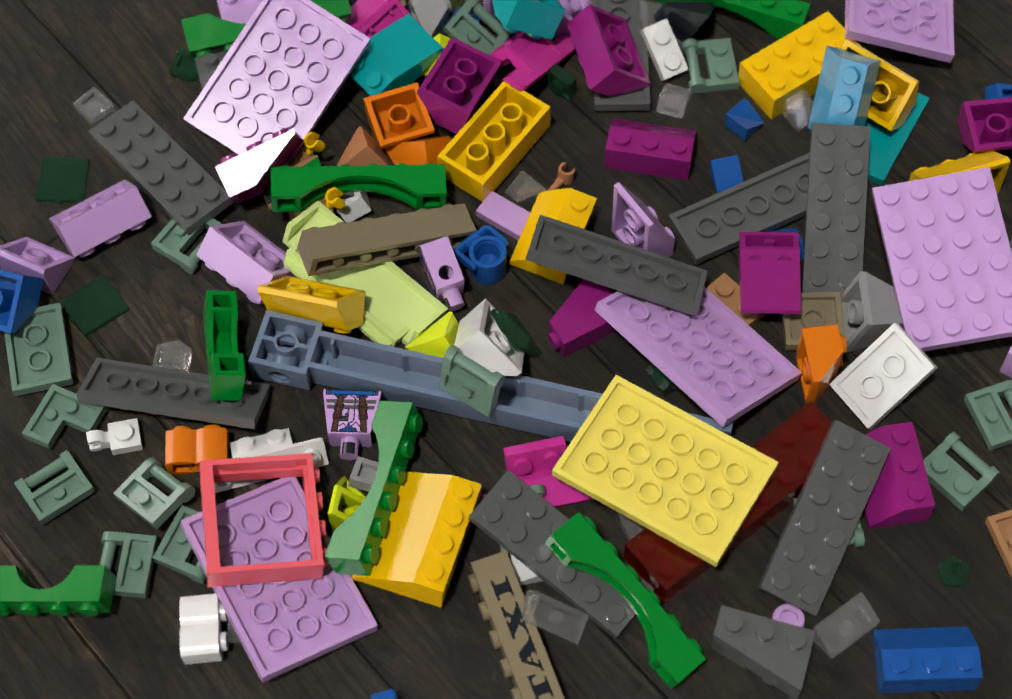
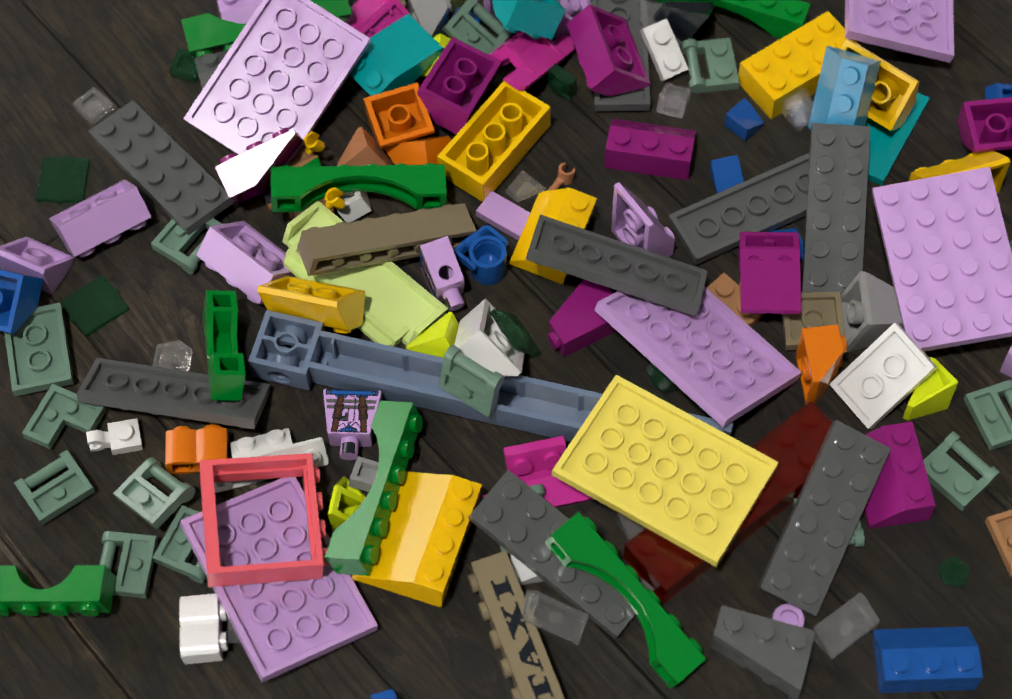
none -> neon yellow slope [903,357,958,420]

